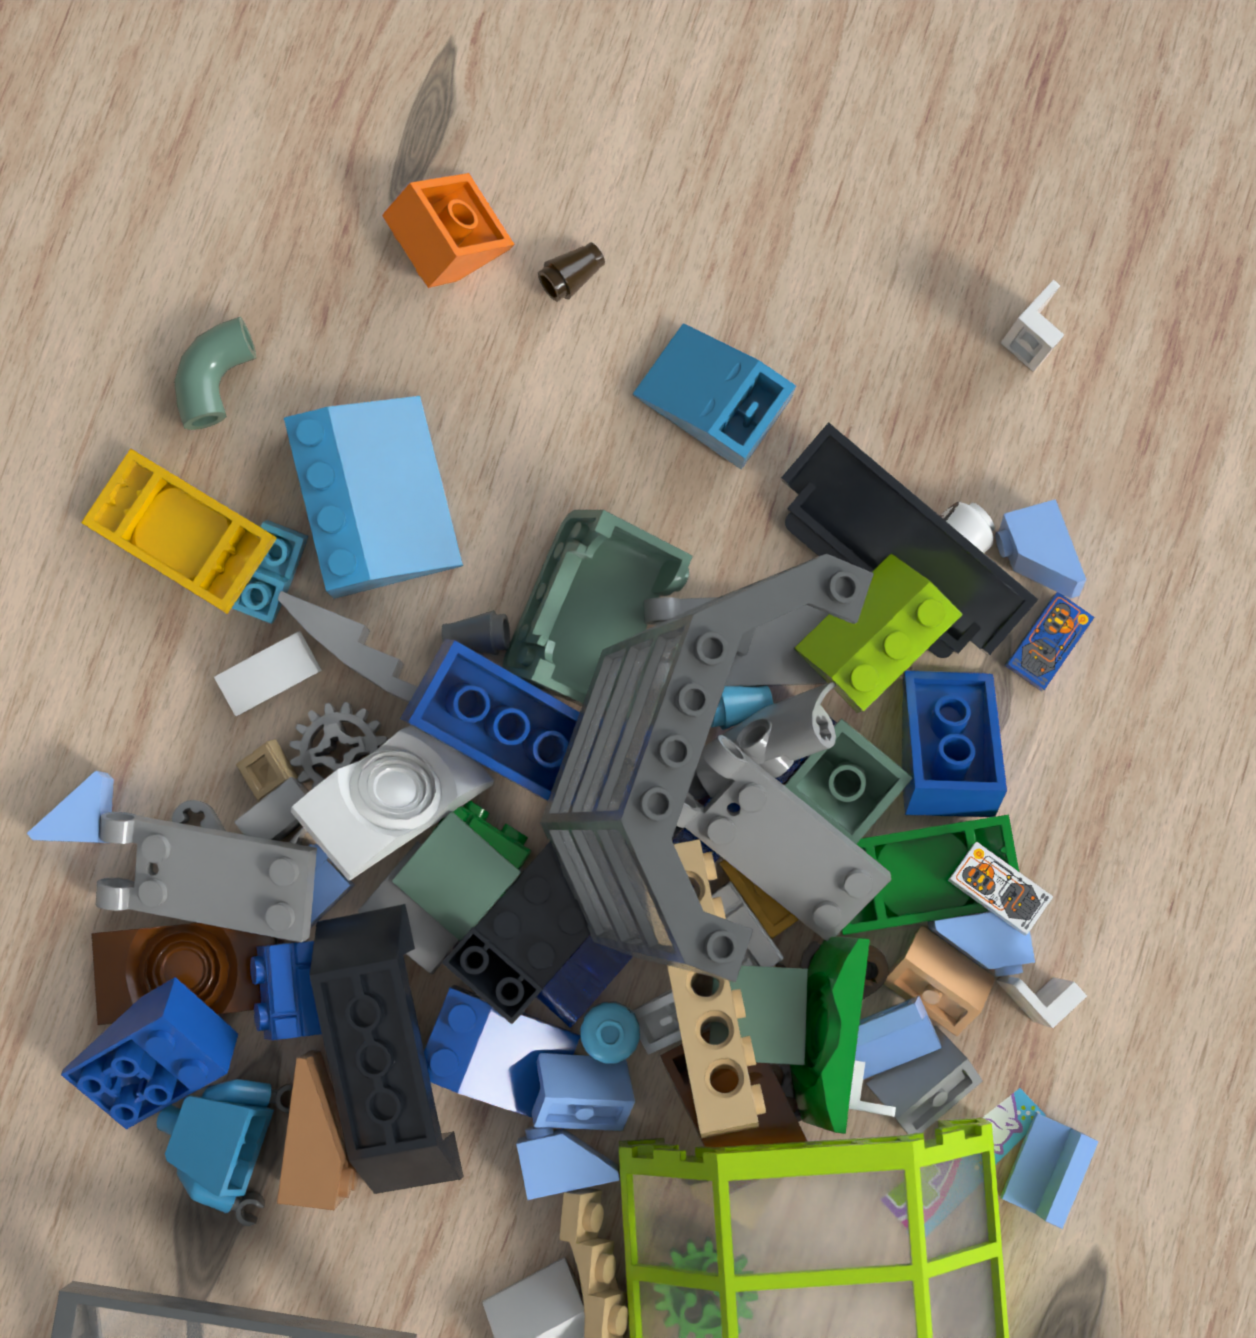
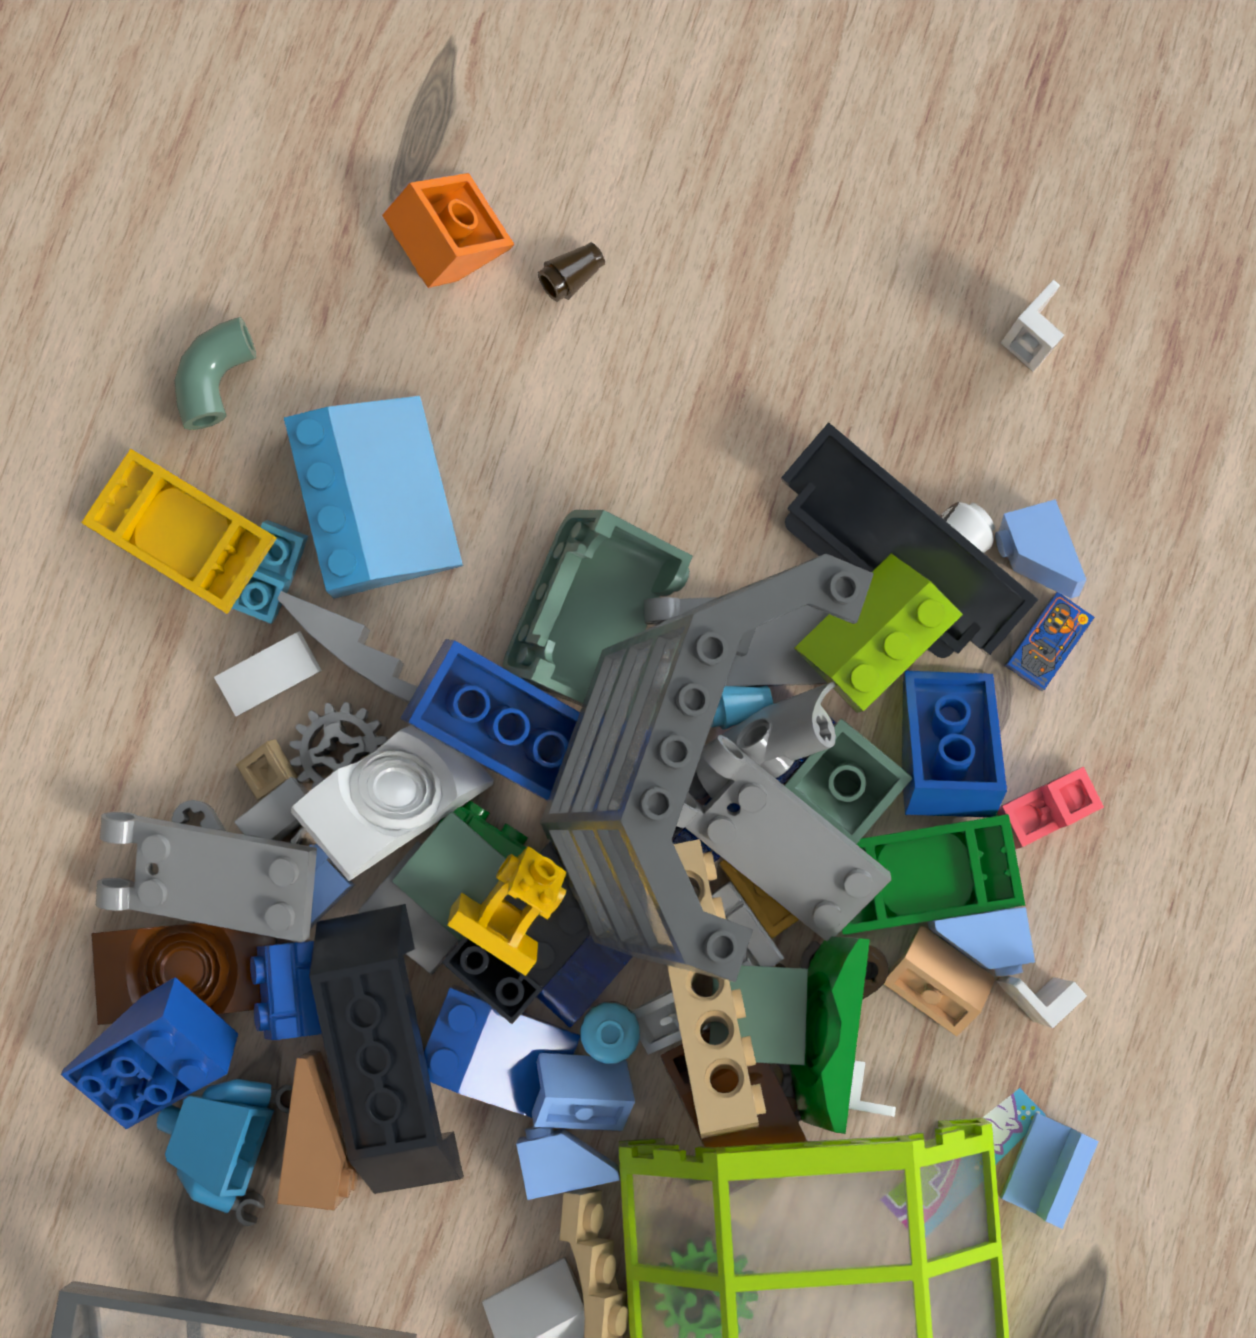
light blue slope [27,771,114,843] -> none
dark grey cone [442,610,510,655] -> none
dark azure slope [633,323,796,470] -> none
light blue panel [855,996,942,1080] -> none
light grey panel [866,1025,983,1134] -> none
tile [948,842,1053,936] -> none
none -> yellow tile [447,846,567,976]
none -> coral slope [997,767,1104,849]

